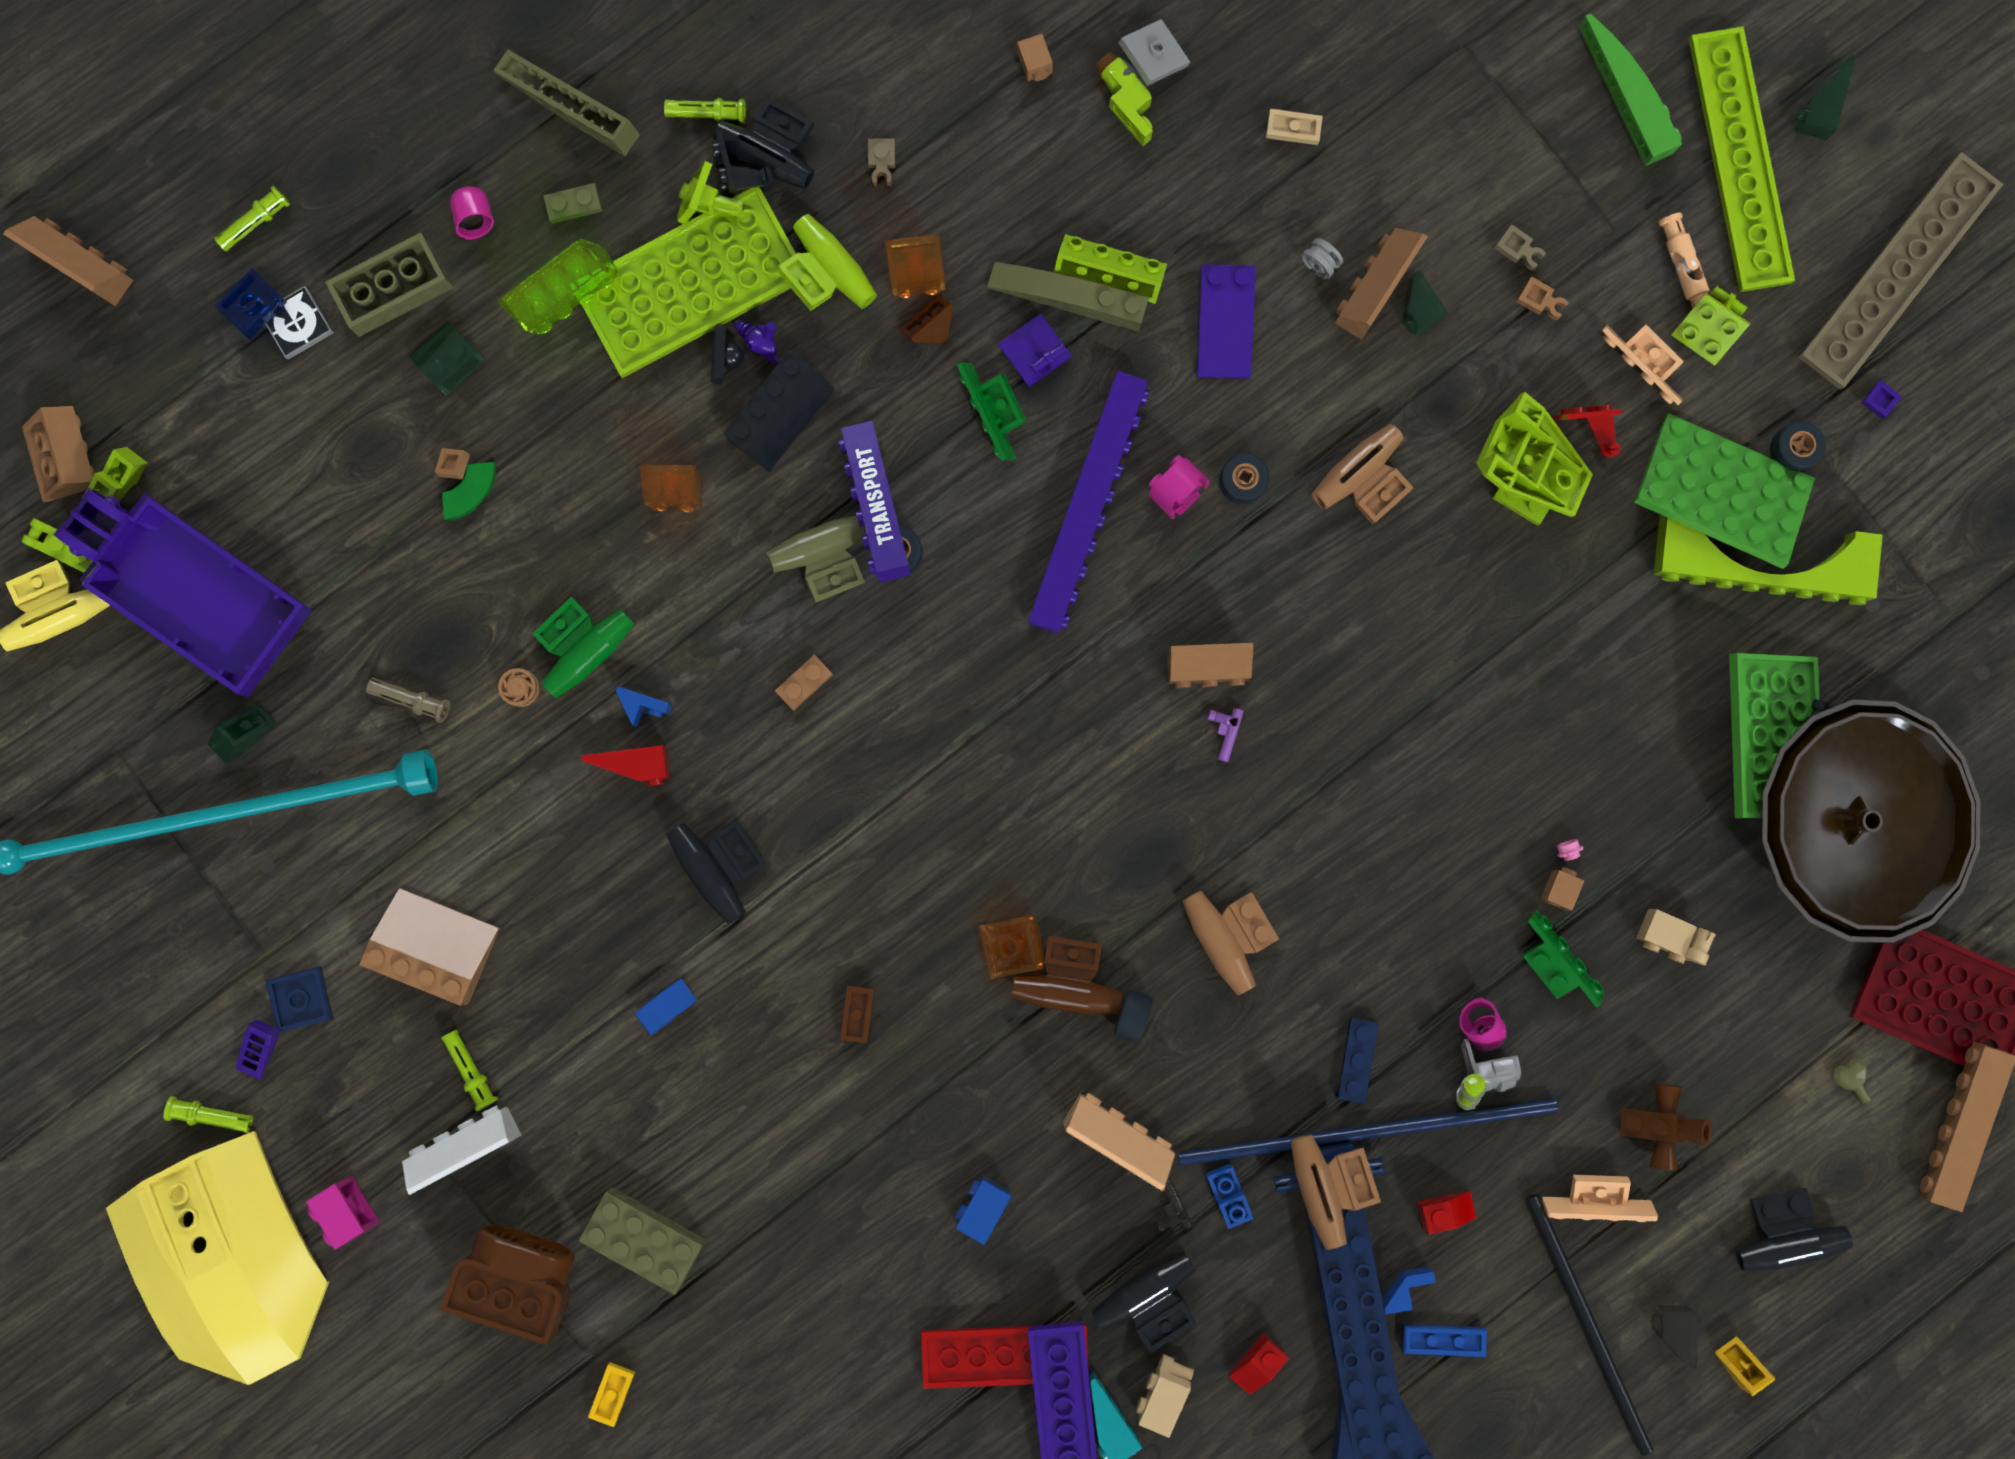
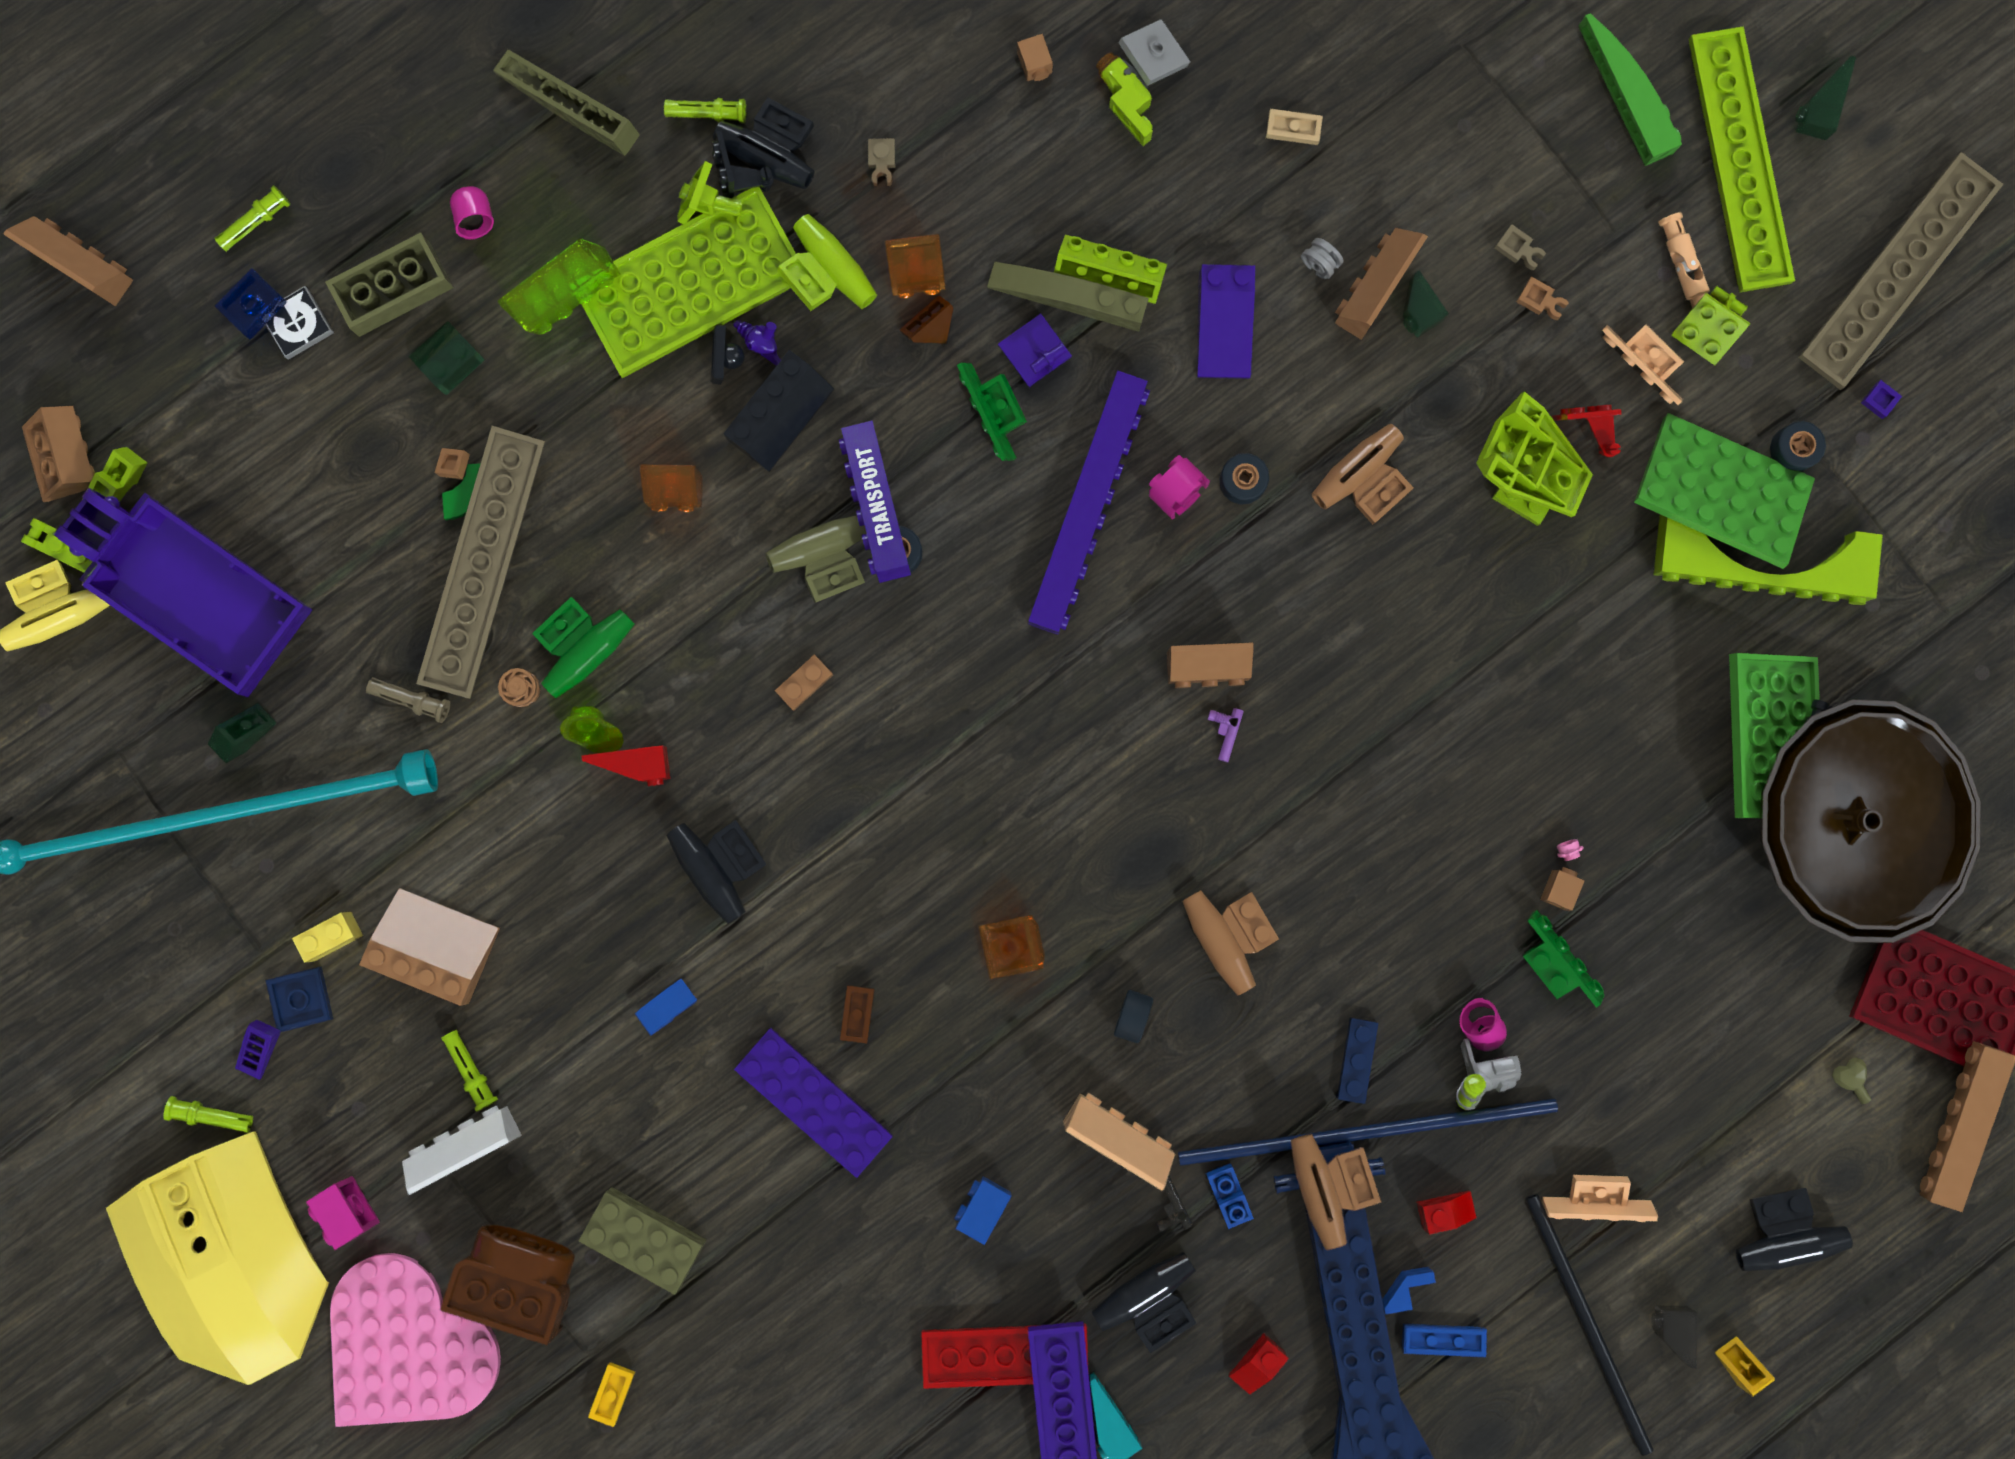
olive plate [543,183,603,224] -> none
blue slope [616,687,673,727] -> none
reddish brown plate [1012,936,1123,1014] -> none
tan hinge [1136,1354,1194,1438] -> none
reddish brown brick [1620,1083,1712,1170] -> none
tan hinge [1636,909,1716,966] -> none
none -> light yellow brick [292,912,363,963]
none -> bright pink plate [330,1253,501,1427]
none -> dark tan plate [416,426,545,699]
none -> clear neon green piece [560,706,624,753]
none -> dark purple plate [734,1028,893,1178]

